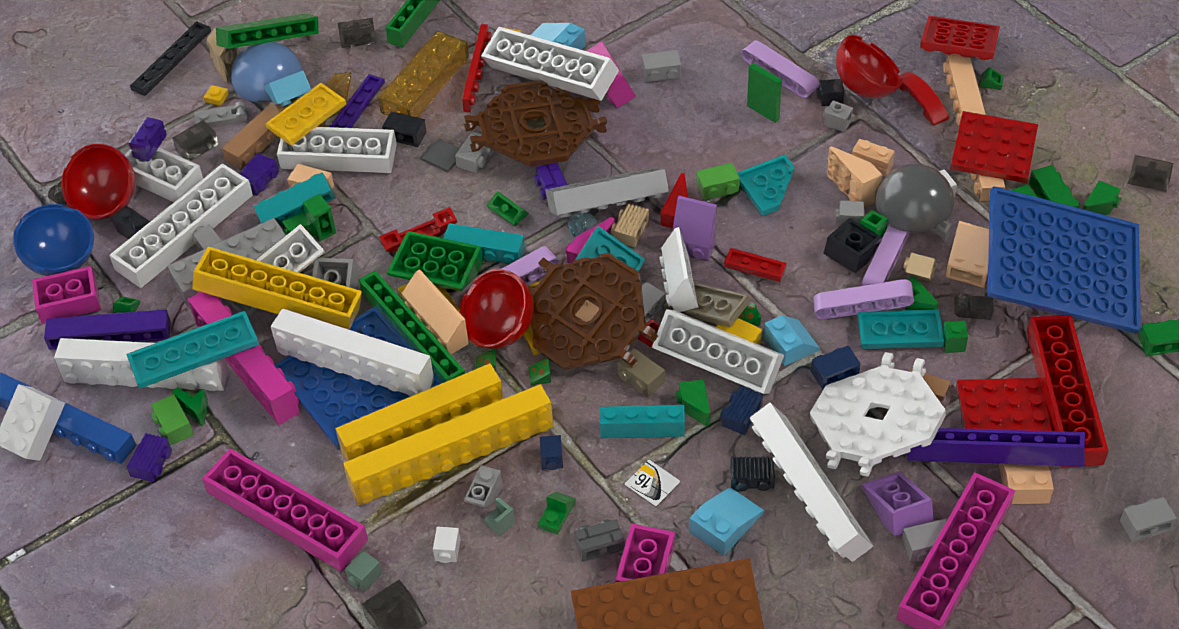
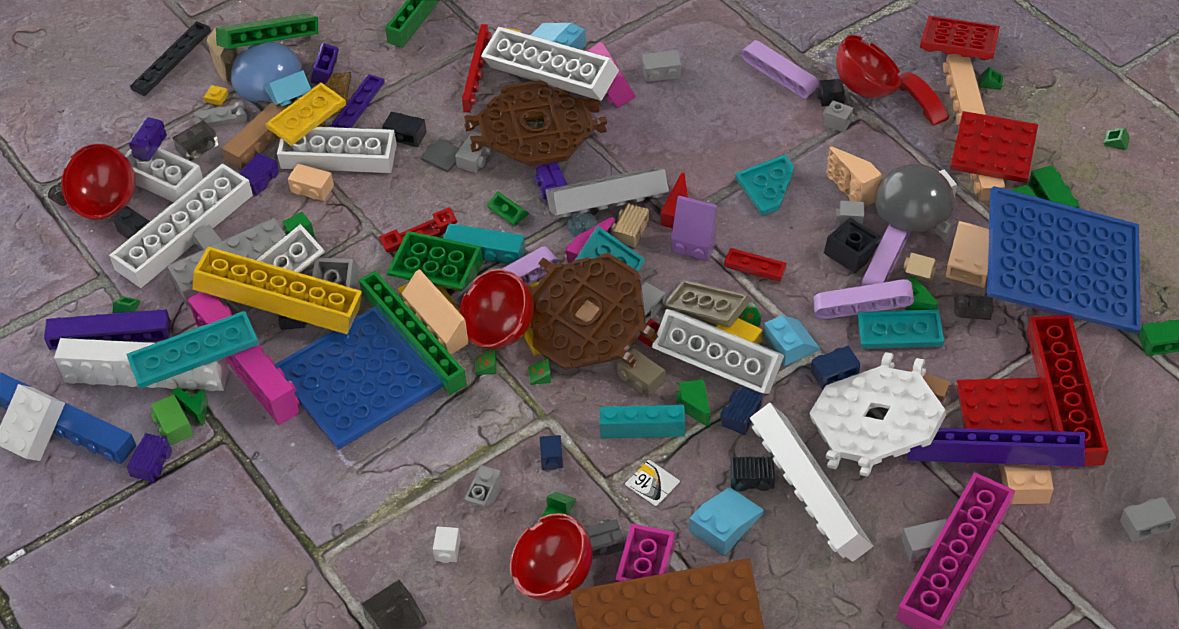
blue piece [13,204,94,276] -> none
dark pink brick [32,266,101,324] -> none
dark pink brick [202,448,368,572] -> none
teal brick [254,172,336,226] -> none
white brick [271,309,434,397] -> none
green brick [303,194,336,241] -> none
yellow brick [335,363,503,461] -> none
clear smoke brick [338,18,377,48] -> none
yellow brick [343,384,553,506] -> none
sand green brick [345,551,382,592] -> none
clear yellow brick [378,30,469,117] -> none
sand green panel [484,497,515,537] -> none
white slope [659,227,698,312] -> none
bright green brick [696,163,740,200] -> none
green tile [747,63,782,123] -> none
light nougat brick [852,139,895,177] -> none
green brick [860,210,888,238] -> none
medium lavender slope [861,471,934,536] -> none
green brick [943,321,968,353] -> none
green slope [1083,180,1122,215] -> none
clear smoke brick [1128,155,1174,192] -> none
none -> dark purple brick [311,43,339,86]
none -> red piece [510,513,593,601]
none -> green slope [1104,128,1130,150]

